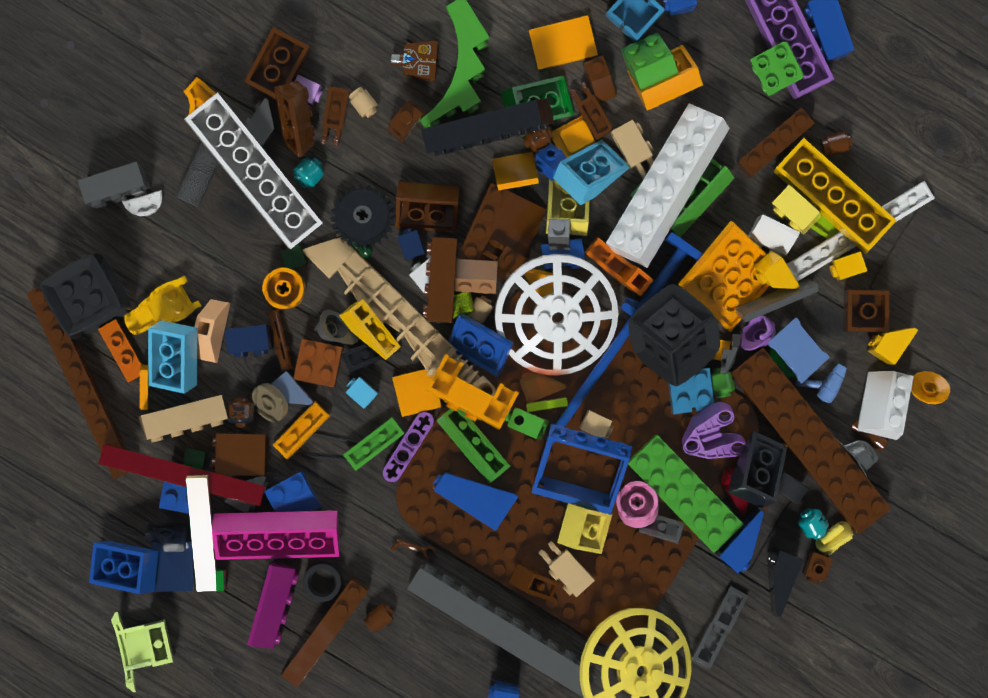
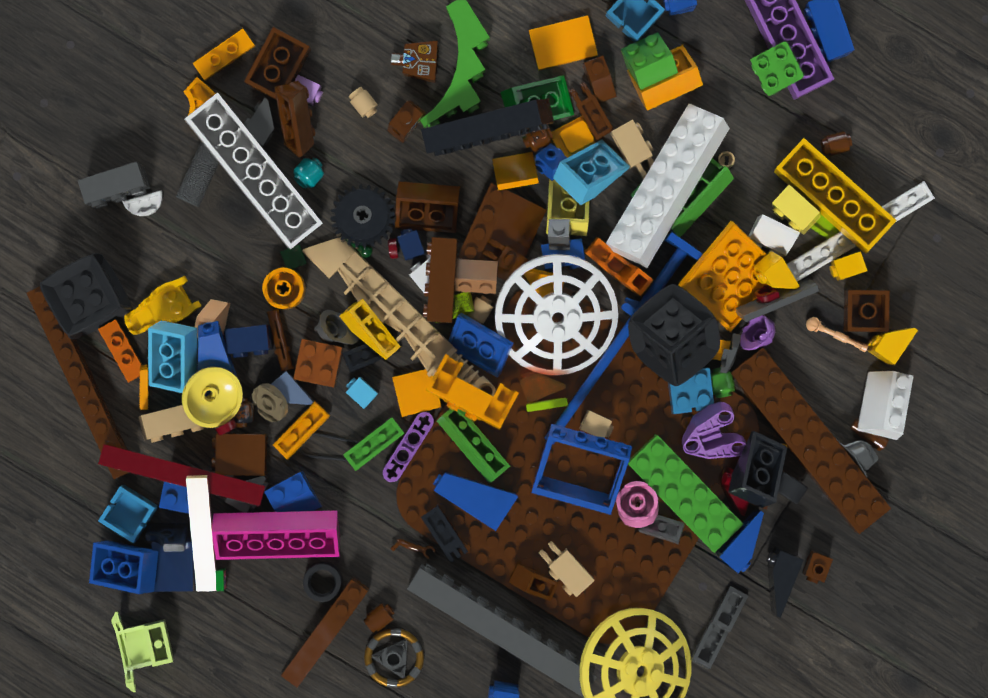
dark green tile [183,448,207,470] -> none
magenta slope [247,561,299,649] -> none
reddish brown hinge [321,86,350,147] -> none
bright green torso [505,407,549,440] -> none
light yellow slope [557,503,612,554] -> none
reddish brown brick [736,108,815,179] -> none
medium blue piece [767,318,830,383] -> none
medium blue piece [795,364,847,403] -> none
teal head [798,508,829,539] -> none
light yellow piece [815,521,853,556] -> none
light orange dish [911,371,950,404] -> none
none -> dark azure piece [98,485,159,543]
none -> light yellow dish [182,367,243,428]
none -> light orange plate [193,29,255,81]
none -> blue slope [197,321,238,396]
none -> dark red tile [215,419,237,435]
none -> dark grey piece [364,628,424,688]
none -> dark red tile [388,238,399,259]
none -> black hinge [421,506,468,563]
none -> tan hinge [718,151,735,168]
none -> dark red tile [755,285,780,303]
none -> light nougat piece [806,317,868,352]

